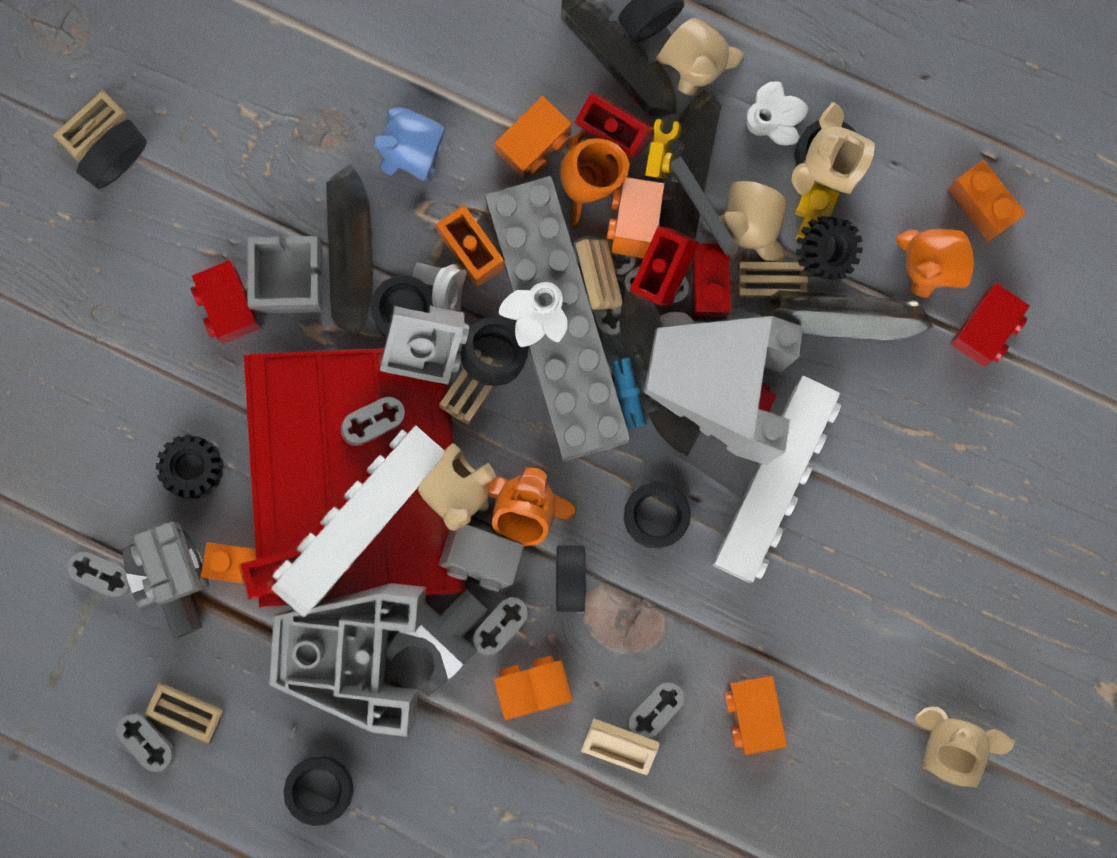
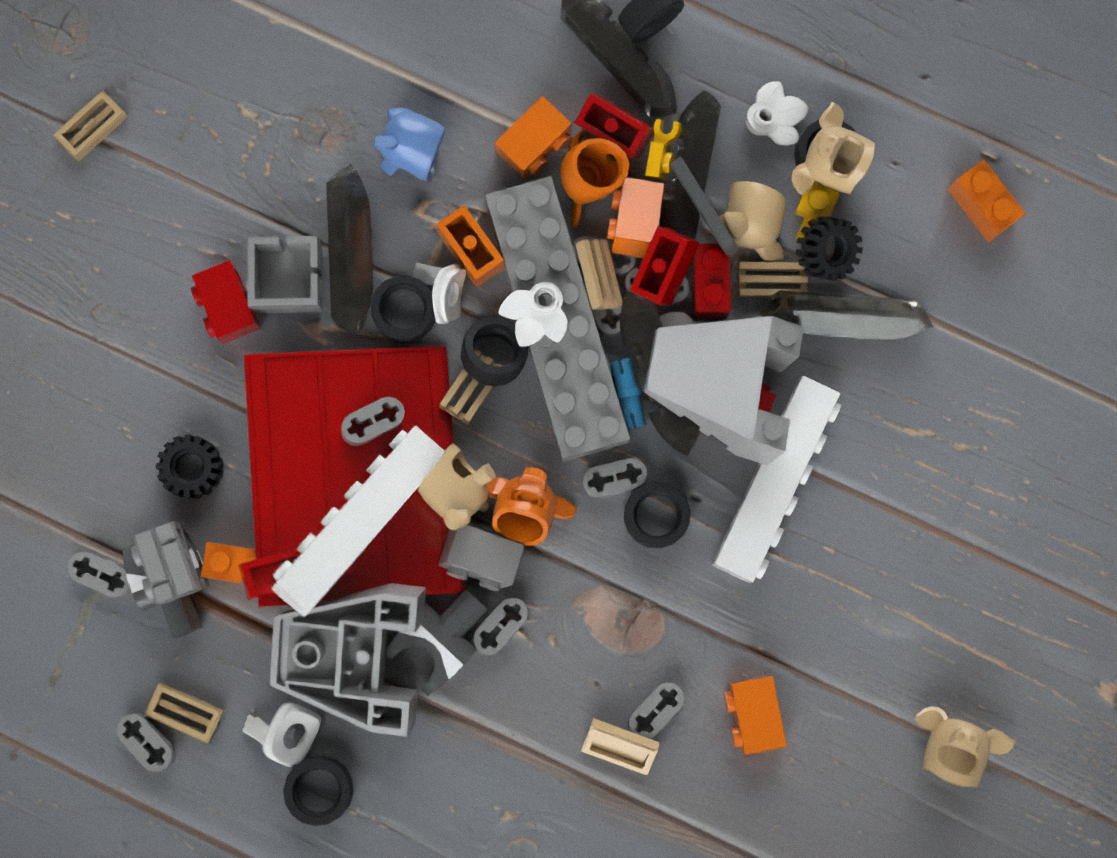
black tyre [76,120,147,189] -> none
light grey plate [380,306,469,384] -> none
orange brick [493,655,573,720] -> none
black tyre [556,546,586,612] -> none
tan piece [655,17,744,96] -> none
orange piece [896,229,974,298] -> none
red brick [950,282,1030,367] -> none
none -> white piece [242,702,321,767]
none -> light grey beam [582,458,647,498]

